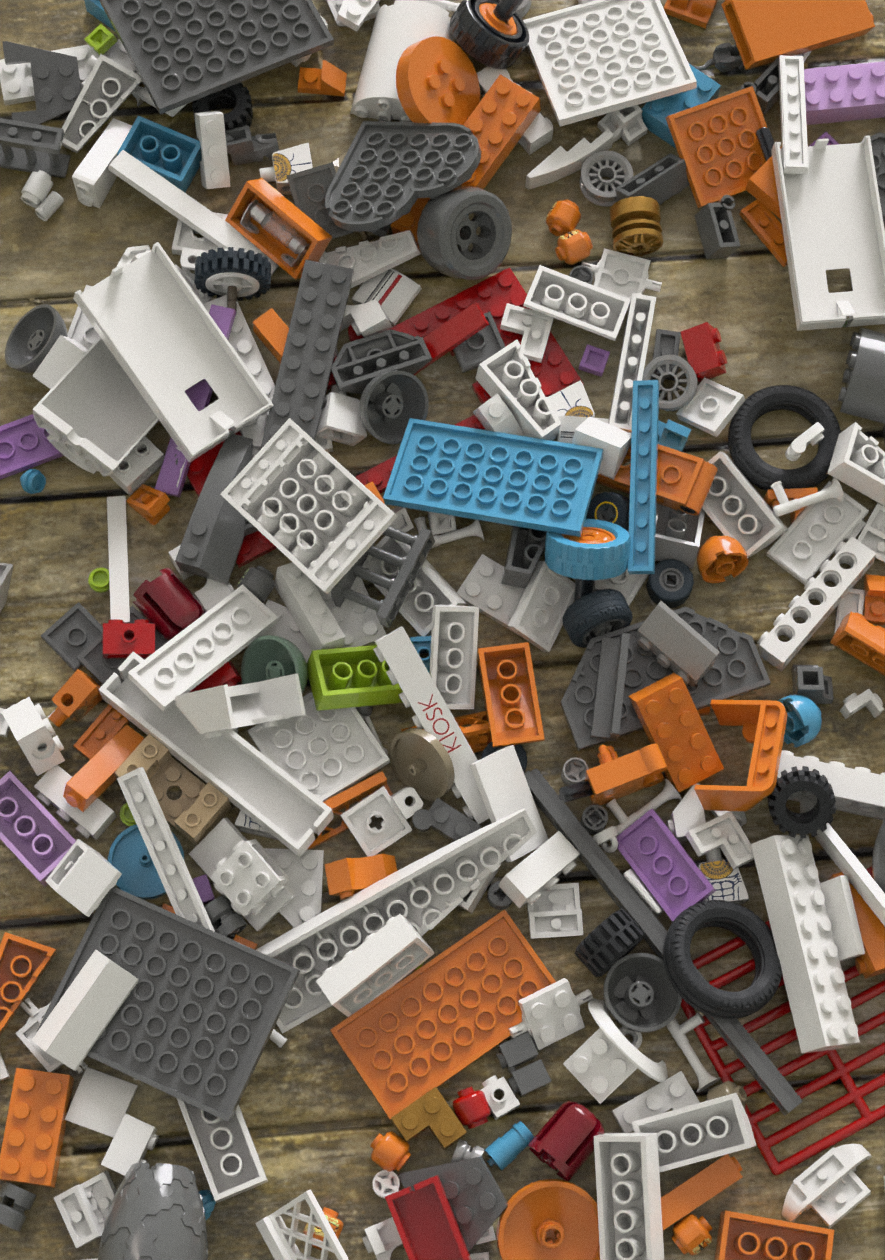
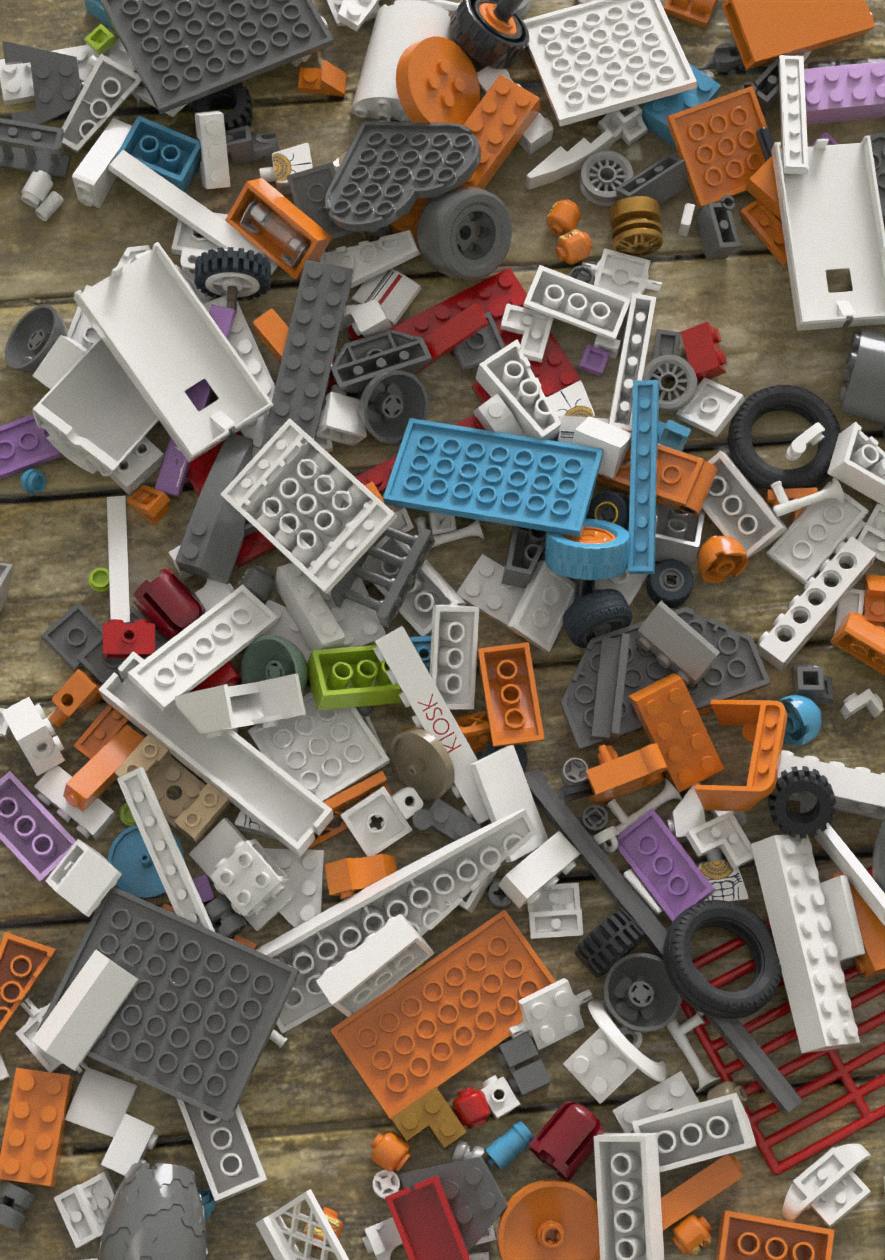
none -> white plate [594,334,621,359]
none -> white tile [678,203,695,237]

